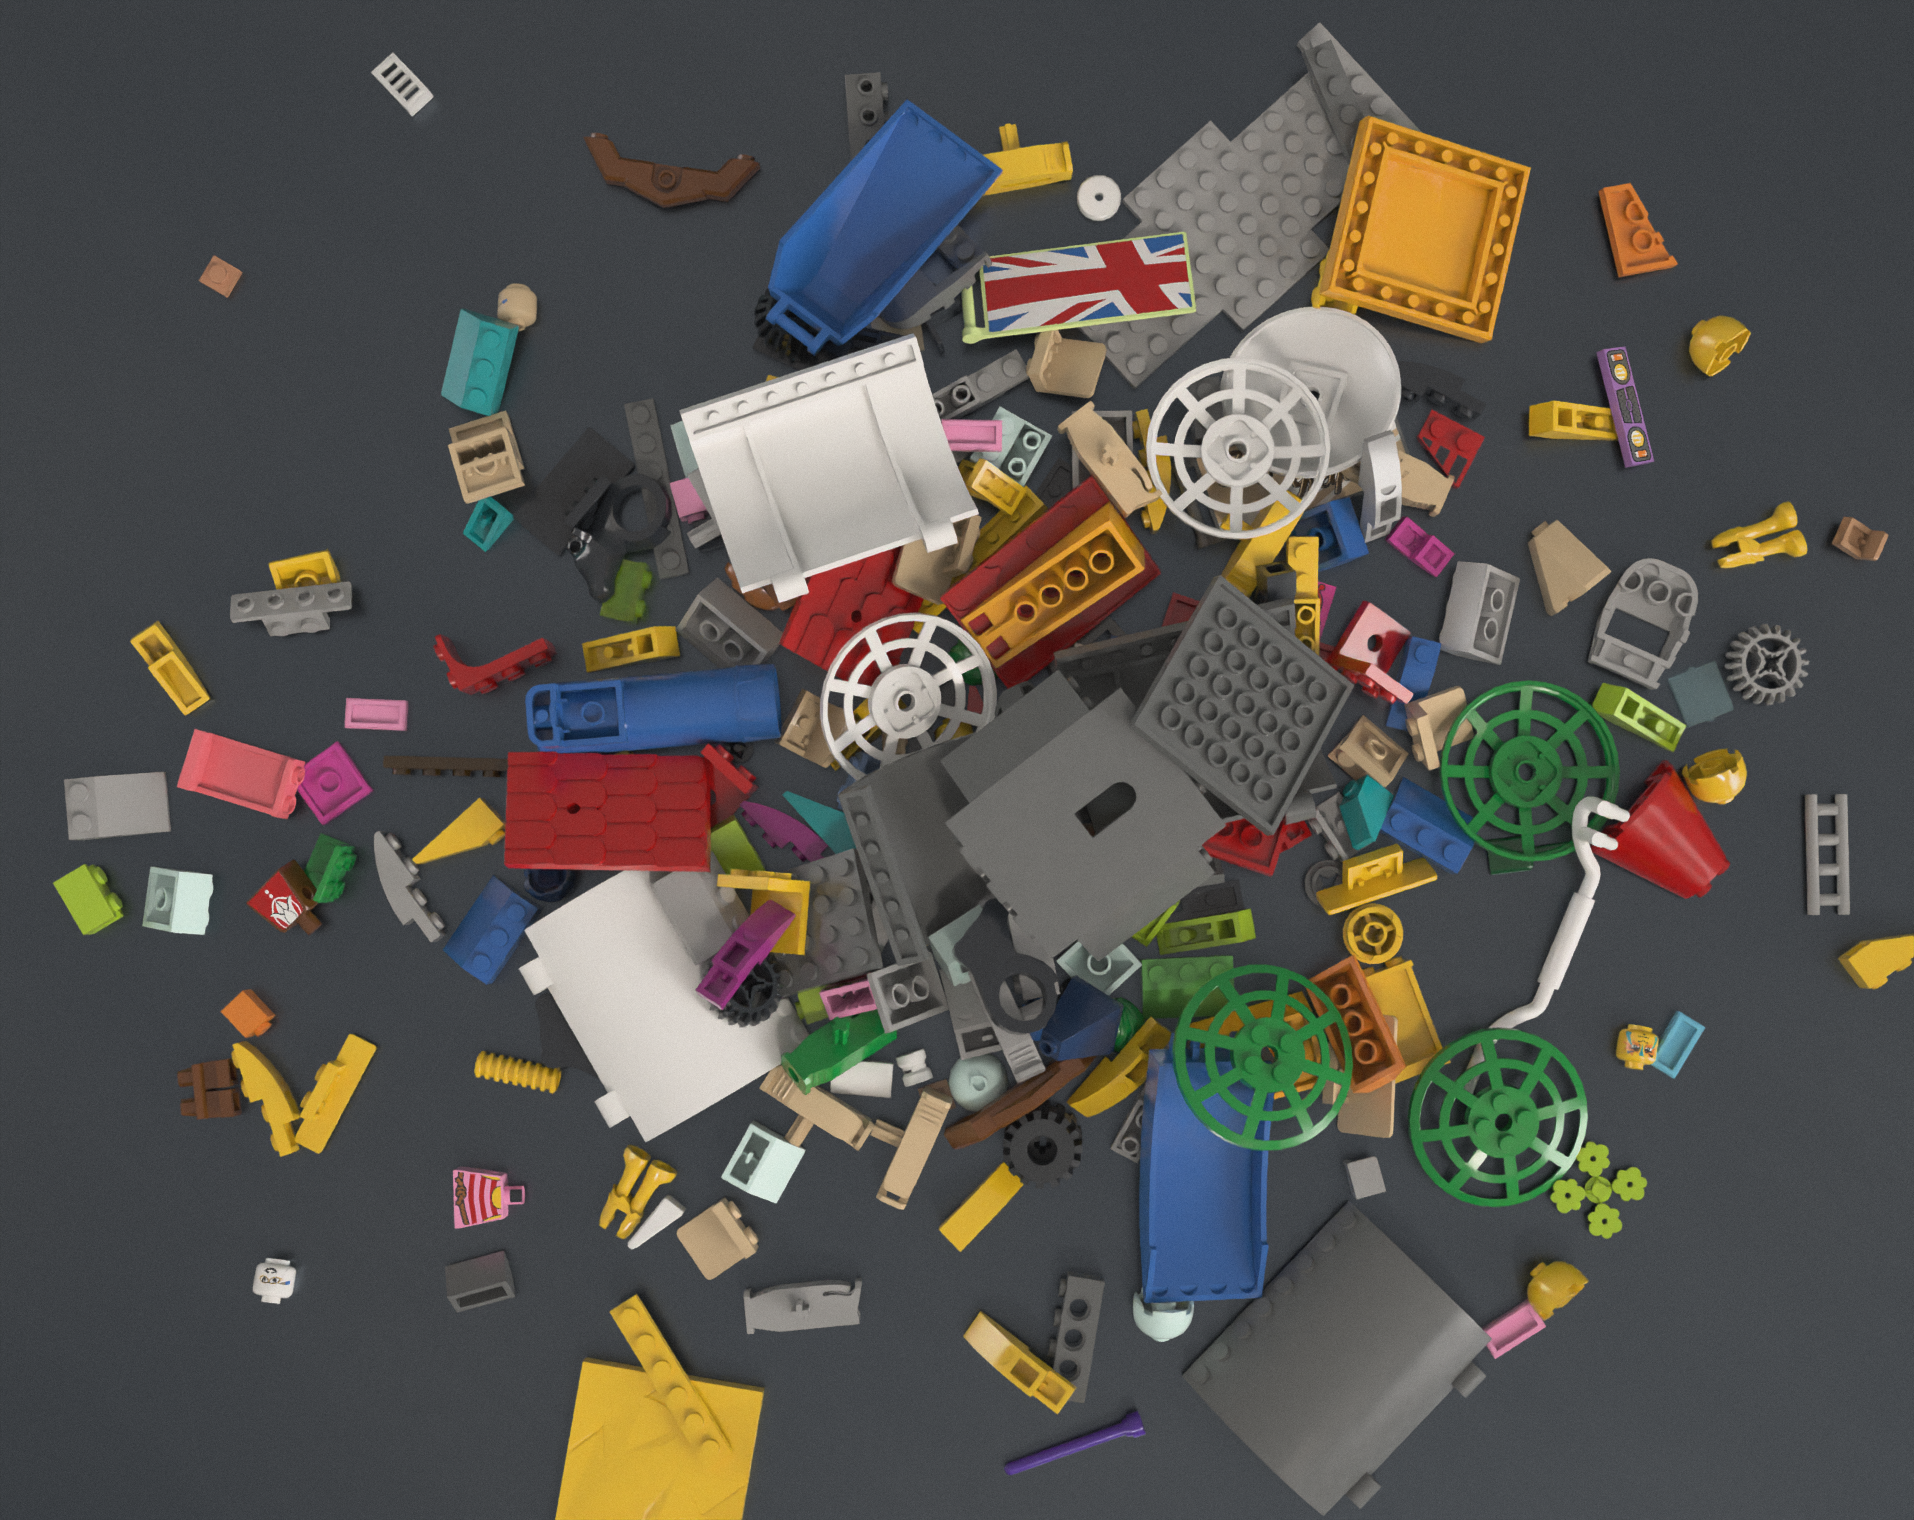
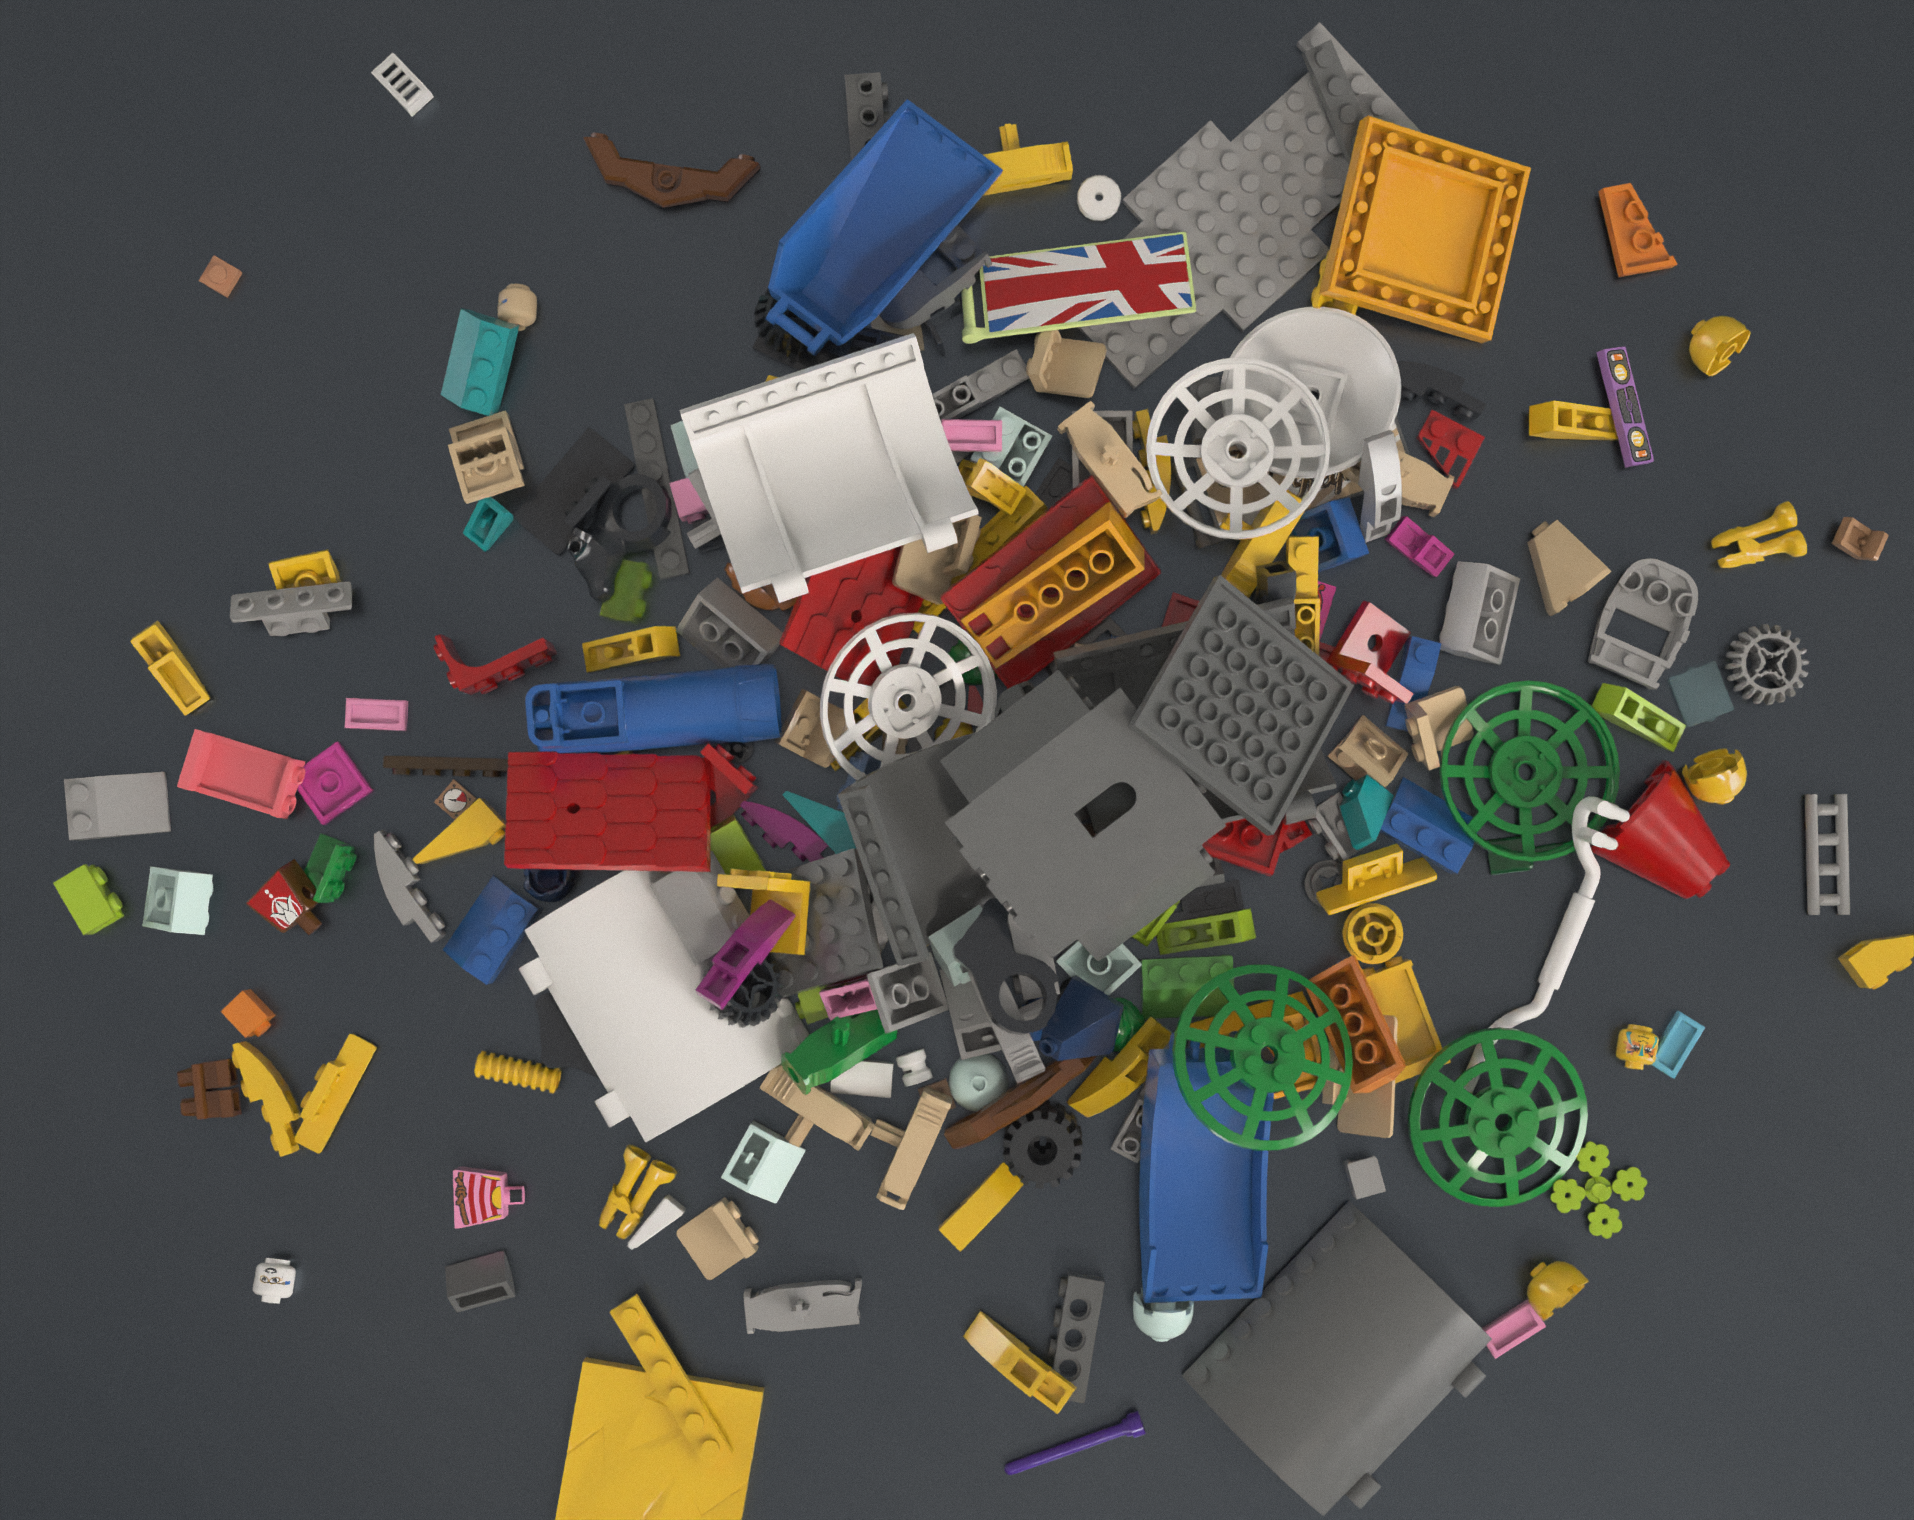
none -> tile [434,779,478,820]

